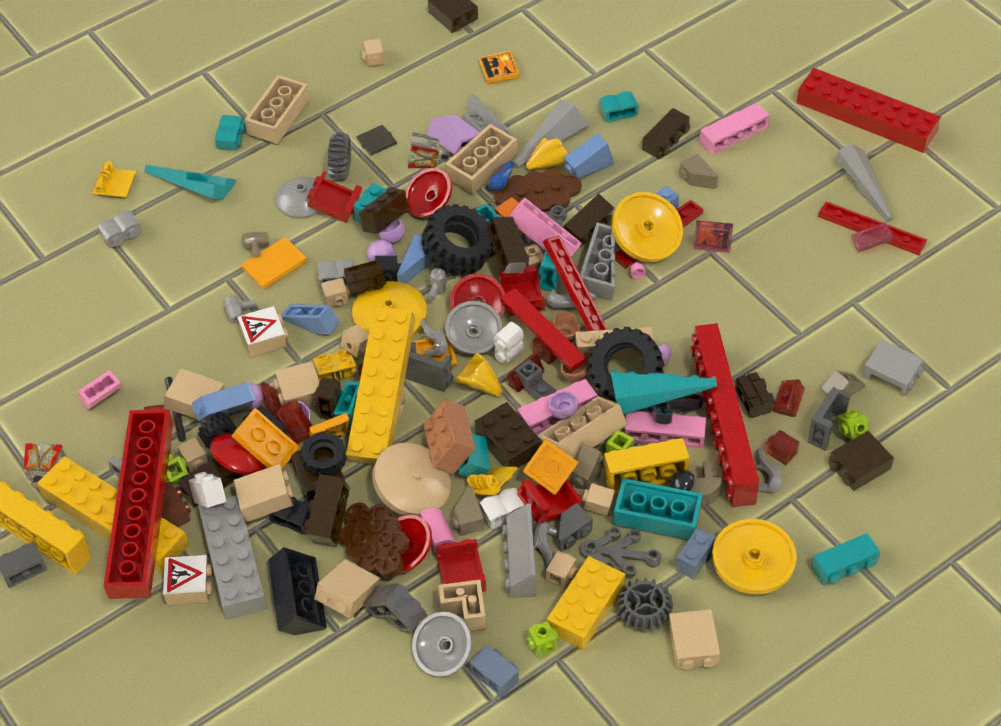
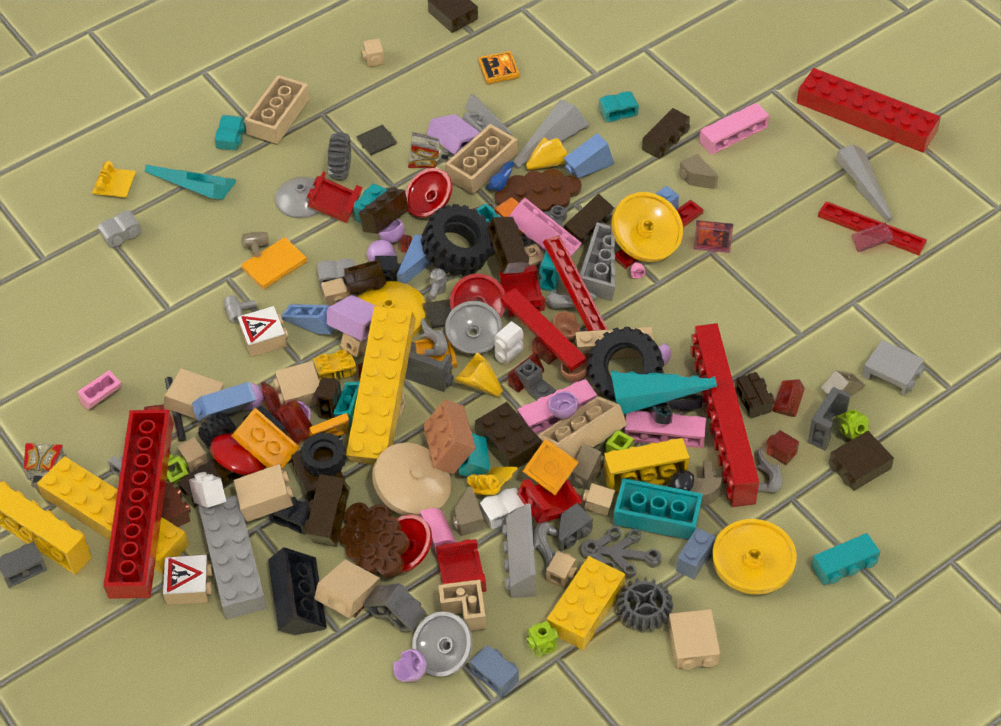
none -> lavender brick [326,295,377,341]
none -> lavender hair [393,649,427,682]
none -> clear red tile [400,234,412,253]
none -> clear smoke piece [422,299,451,328]

